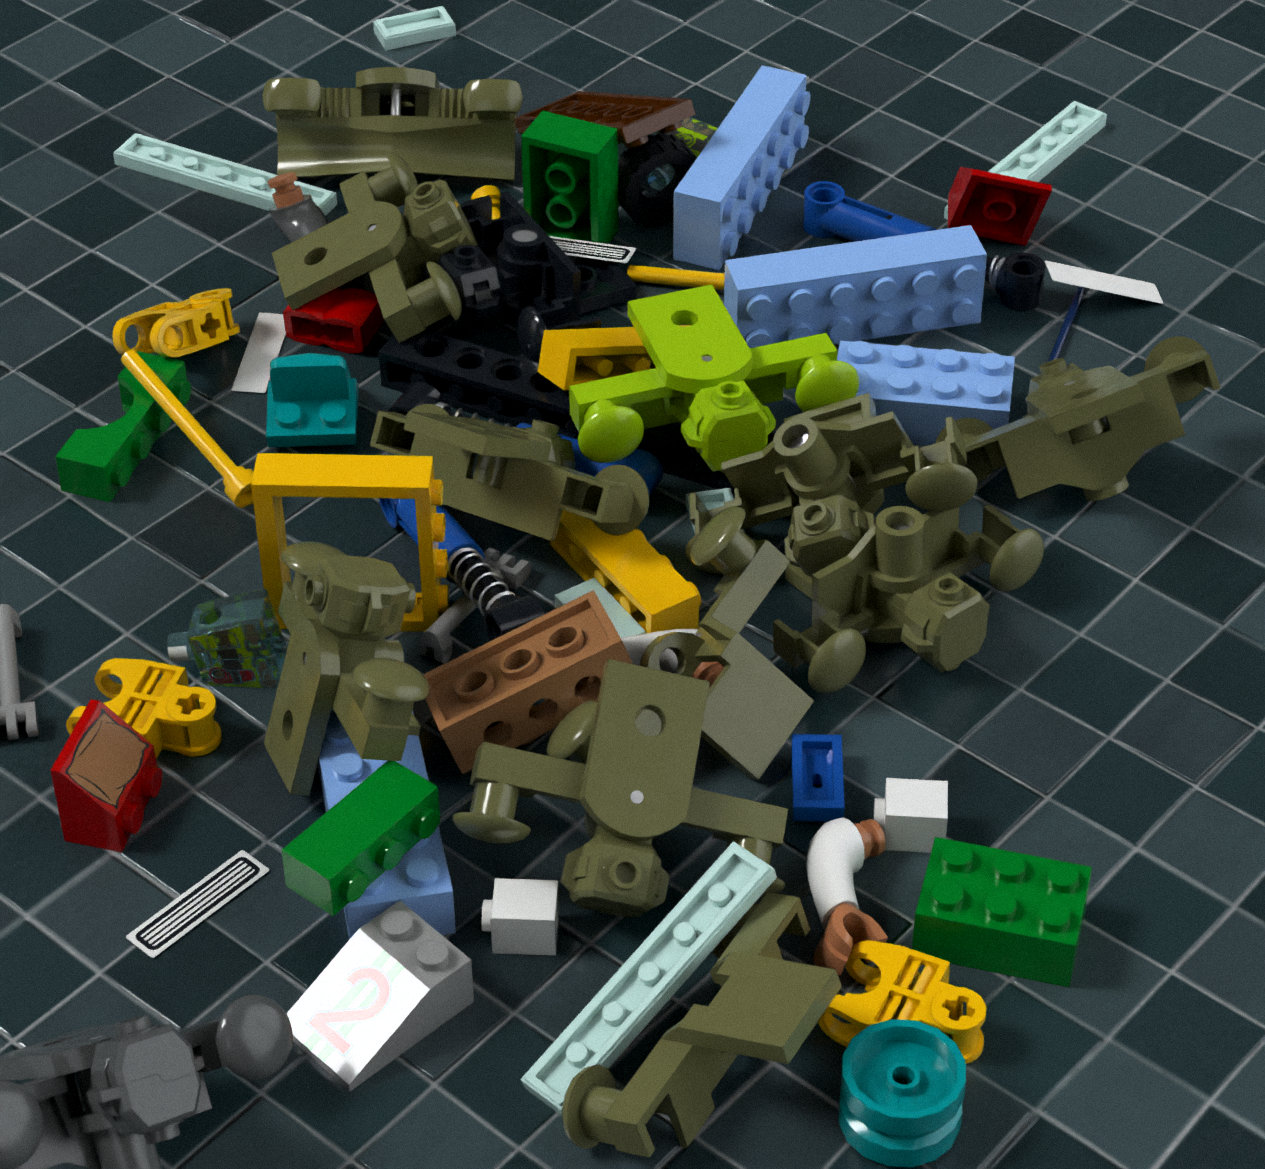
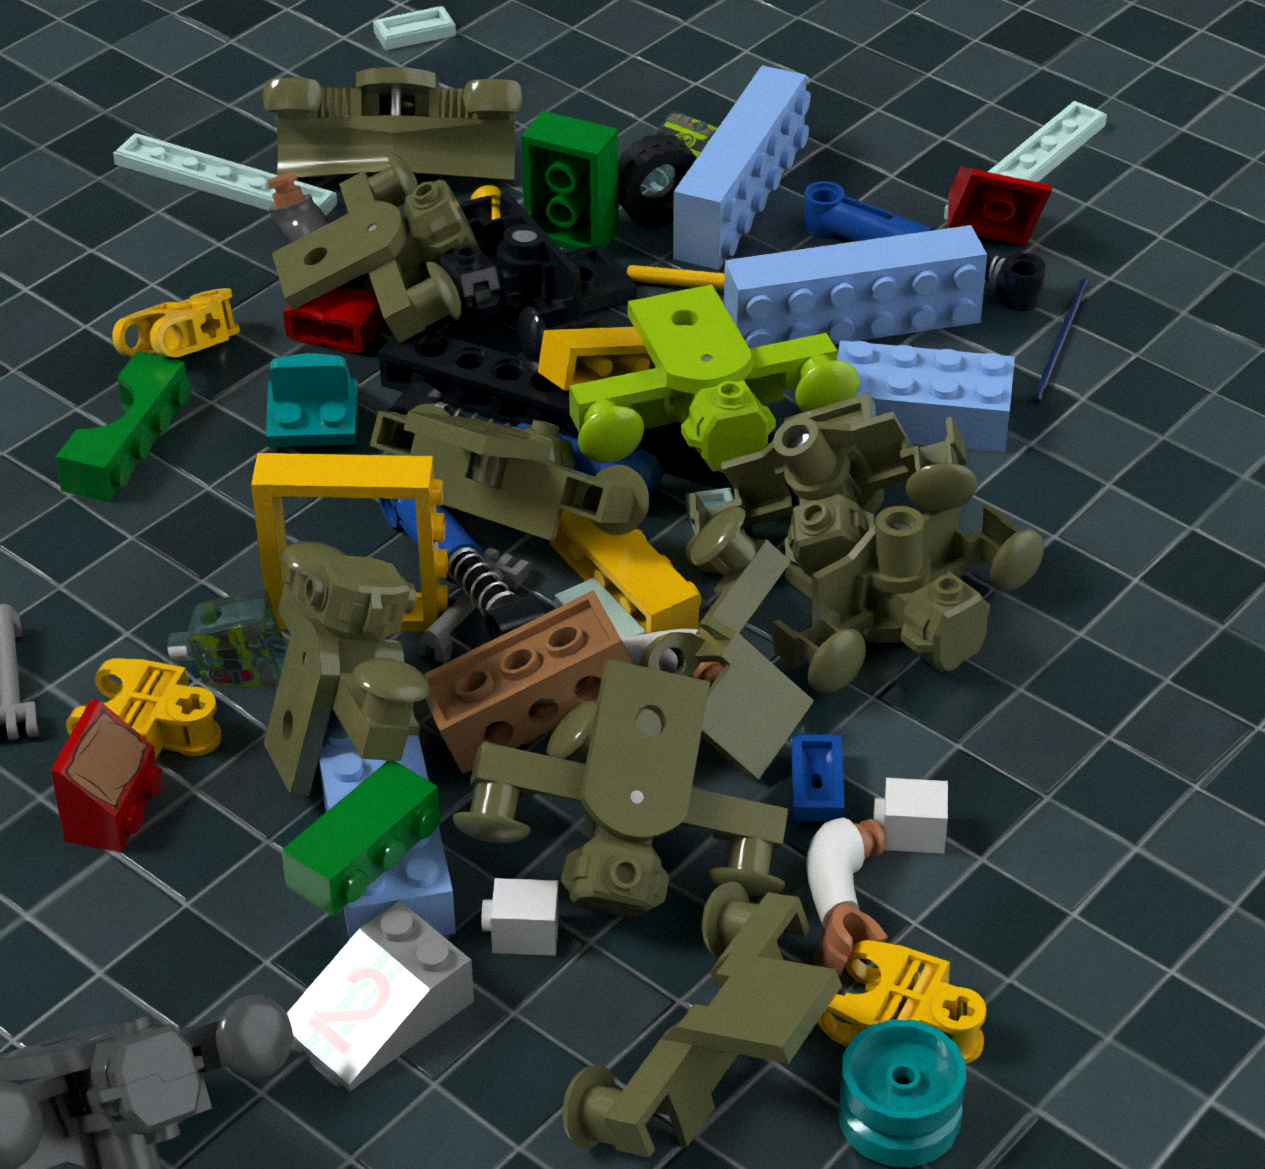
yellow piece [121,350,254,508] -> none
sticker [126,850,269,958] -> none
white sticker [231,313,286,393] -> none
reddish brown plate [516,91,696,148] -> none
light aqua tile [520,841,777,1116] -> none
sticker [549,236,636,263] -> none
green brick [912,837,1092,988] -> none
olive piece [935,336,1221,501] -> none
white sticker [1045,261,1163,304] -> none

